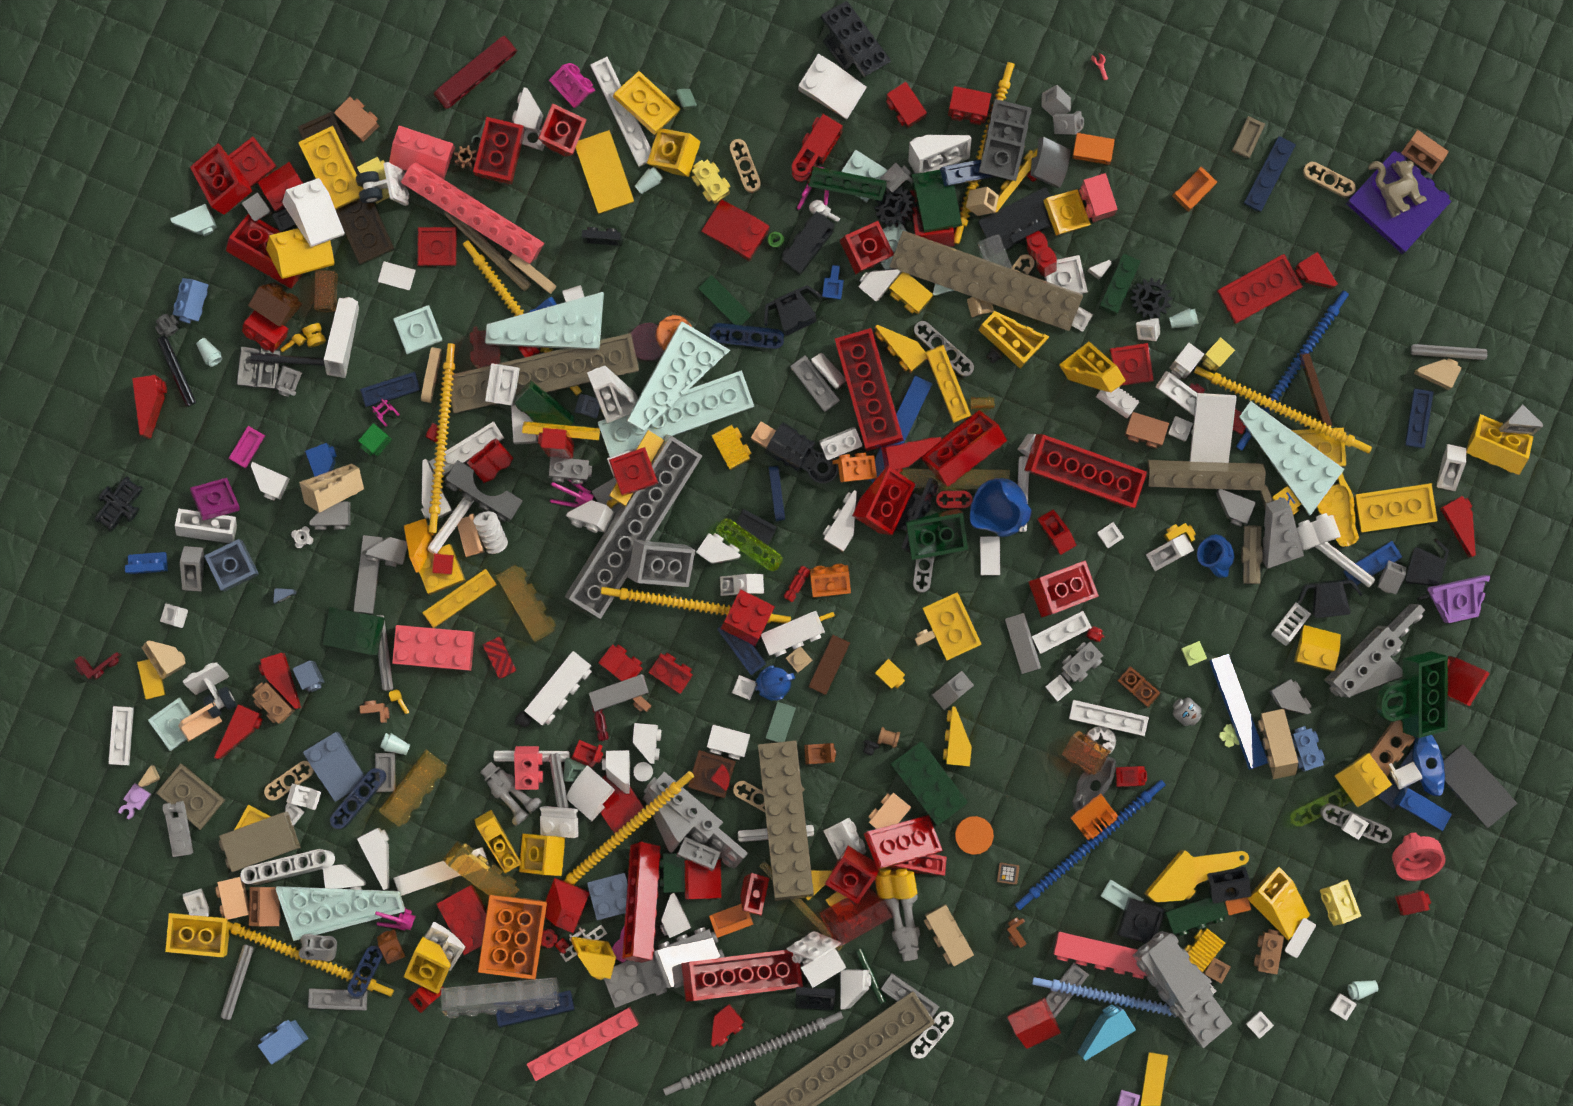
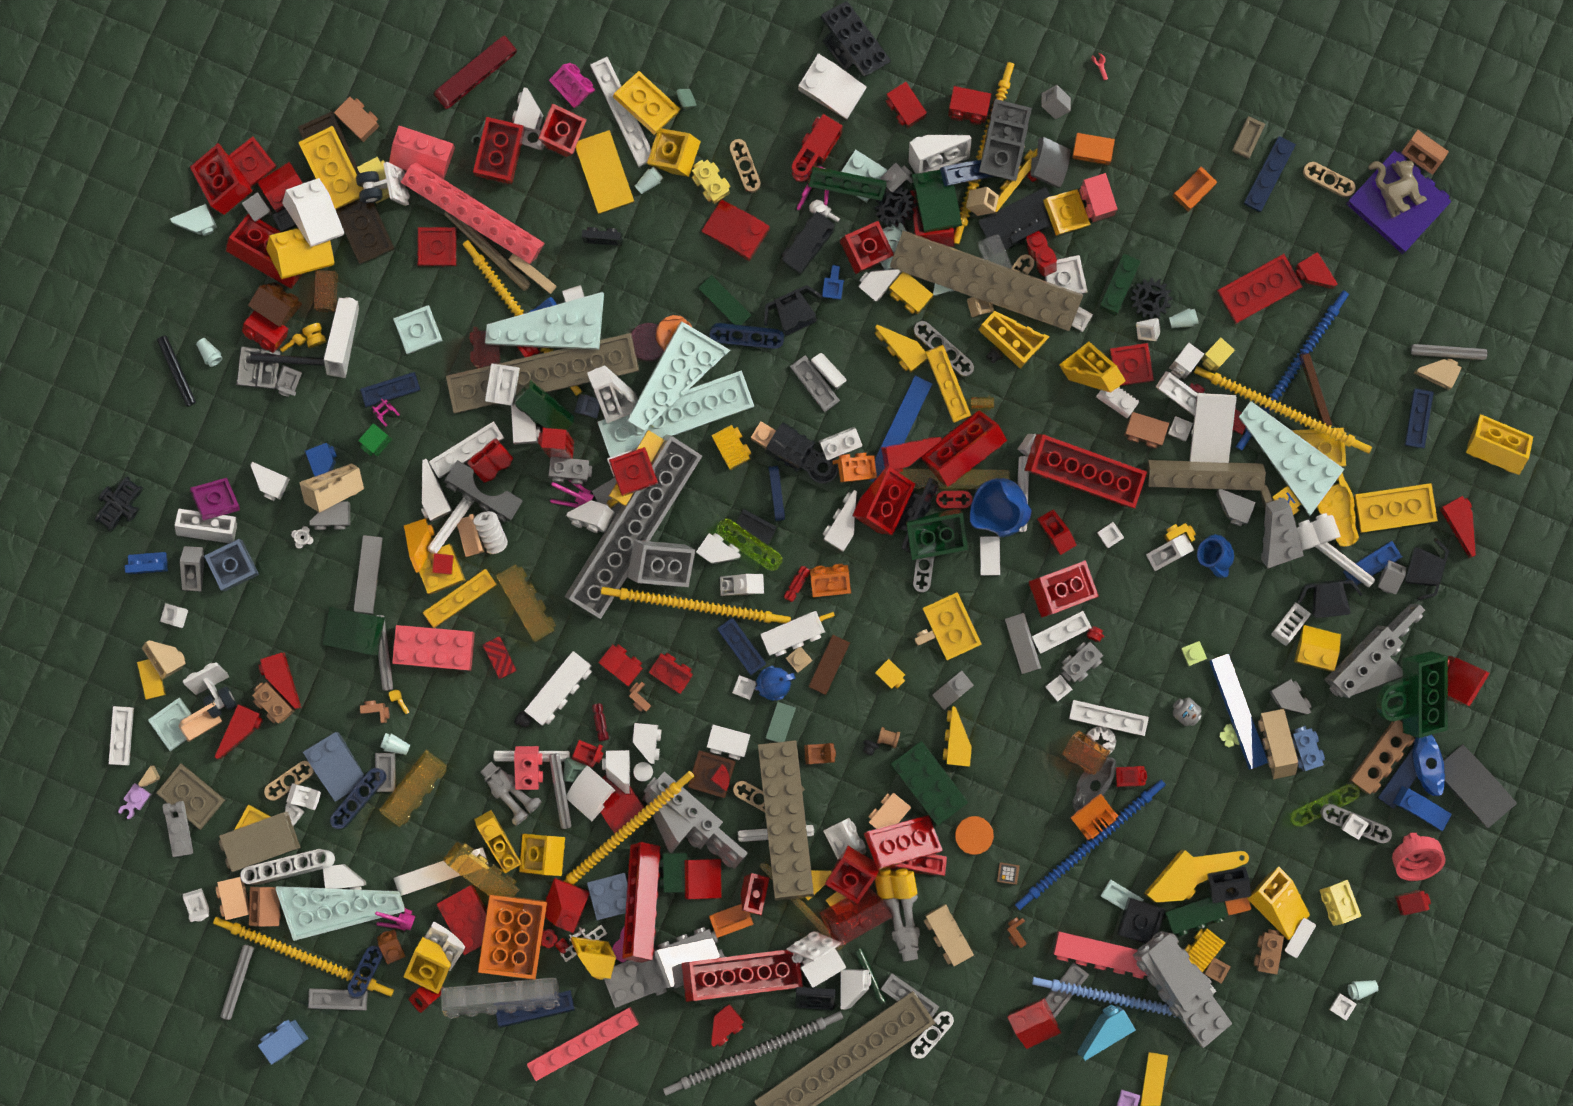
dark red bracket [74,652,122,680] -> none
red slope [132,375,167,439] -> none
dark grey gear [155,314,179,337] -> none
yellow slope [165,913,229,957] -> none
medium blue brick [173,278,208,323] -> none
dark pink tile [229,426,265,468] -> none
sand blue slope [274,588,296,604] -> none
sand blue brick [293,660,325,692] -> none
light grey piece [299,934,337,961] -> none
white slope [357,828,389,890] -> none
light grey slope [362,537,407,567] -> none
white sticker [378,261,415,290] -> none
tan beam [421,347,442,403] -> none
red hose [425,423,439,442] -> none
yellow hose [429,343,455,533] -> none
medium nougat gear [454,145,477,169] -> none
yellow tile [522,421,600,440] -> none
white plate [540,806,578,838] -> none
light grey tile [589,674,649,712] -> none
white slope [660,893,691,938] -> none
light grey hinge [677,837,721,871] -> none
red brick [721,589,775,646] -> none
bright green hinge [768,232,784,247] -> none
red brick [835,328,904,451] -> none
light grey bracket [1053,111,1084,135] -> none
white slope [1088,260,1111,280] -> none
dark orange slope [1118,666,1161,708] -> none
dark tan piece [1241,525,1263,584] -> none
white plate [1246,1011,1274,1039] -> none
yellow slope [1335,753,1392,807] -> none
white bracket [1389,762,1422,790] -> none
medium lavender wing [1428,575,1490,623] -> none
white slope [1437,444,1466,491] -> none
light grey slope [1499,405,1543,435] -> none

